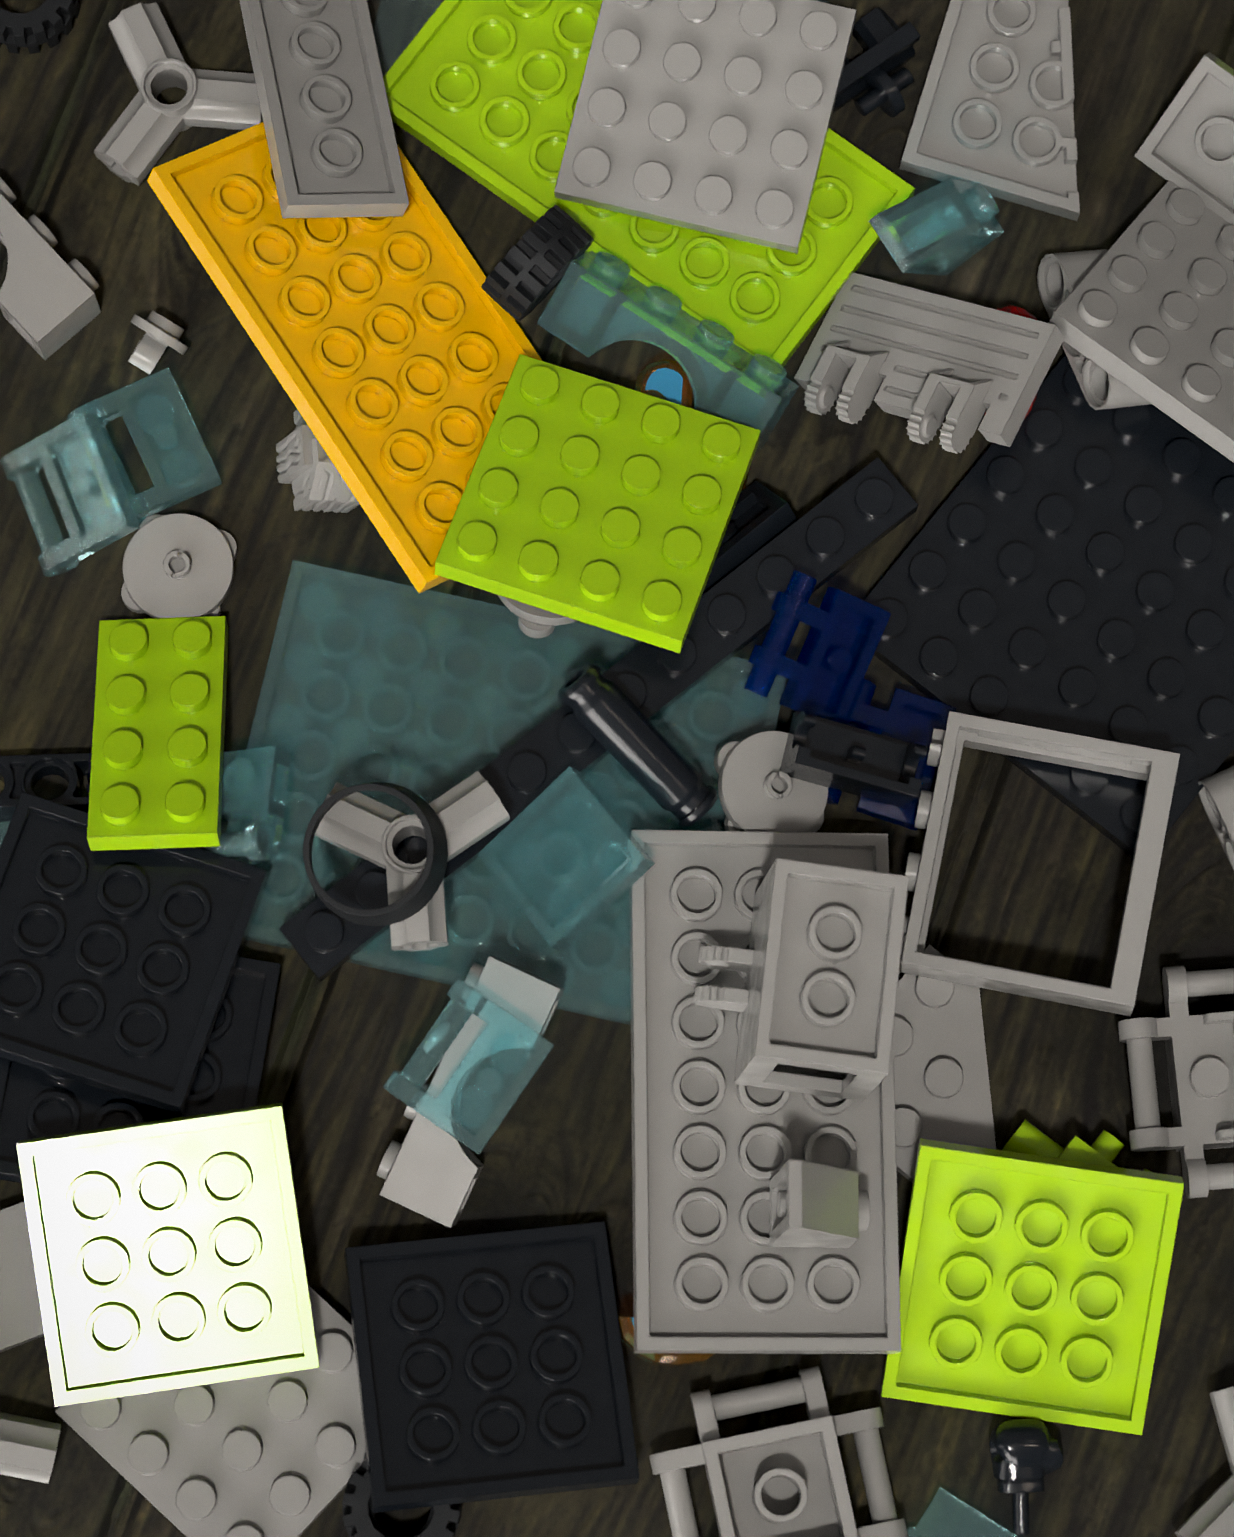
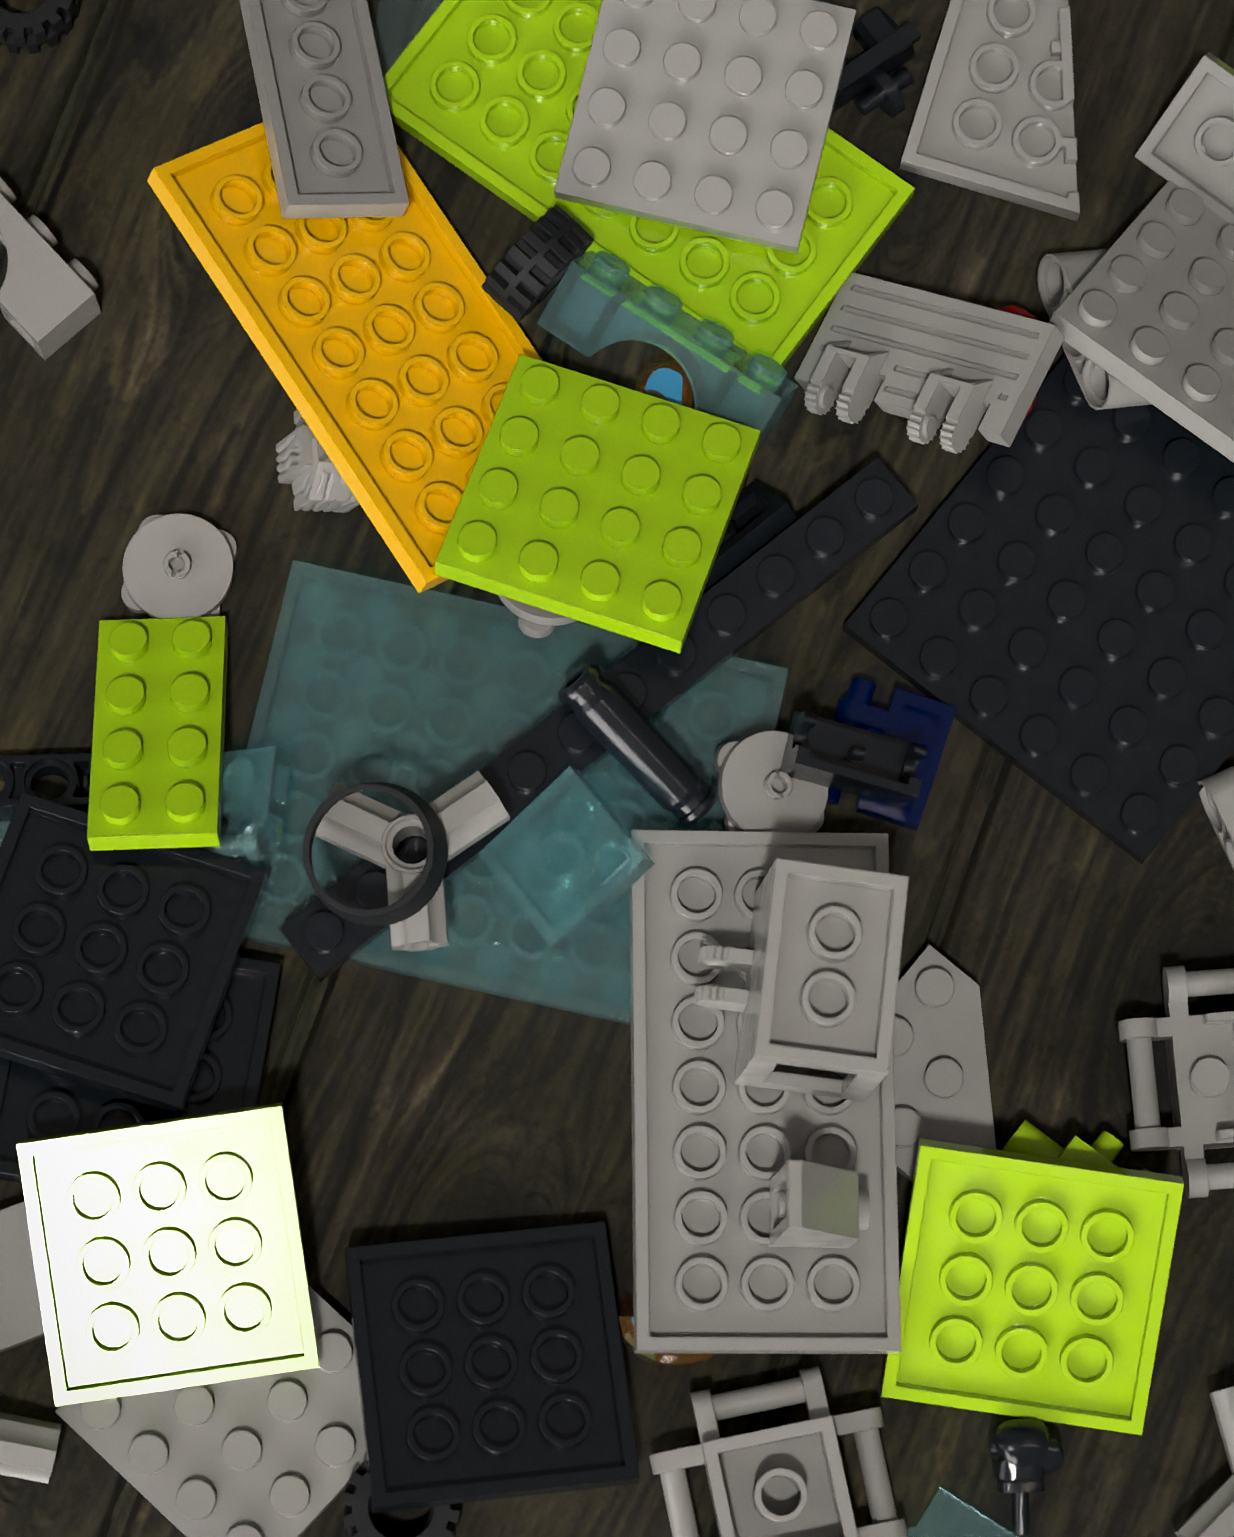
clear light blue plate [0,412,140,577] -> none
clear light blue plate [67,367,222,530] -> none
light grey piece [94,2,263,186] -> none
light grey plate [128,310,188,375] -> none
light grey arch [376,956,565,1228] -> none
clear light blue plate [383,977,555,1155] -> none
clear blue plate [744,570,891,724] -> none
clear light blue slope [869,178,1004,275] -> none
light grey window [901,711,1180,1017] -> none

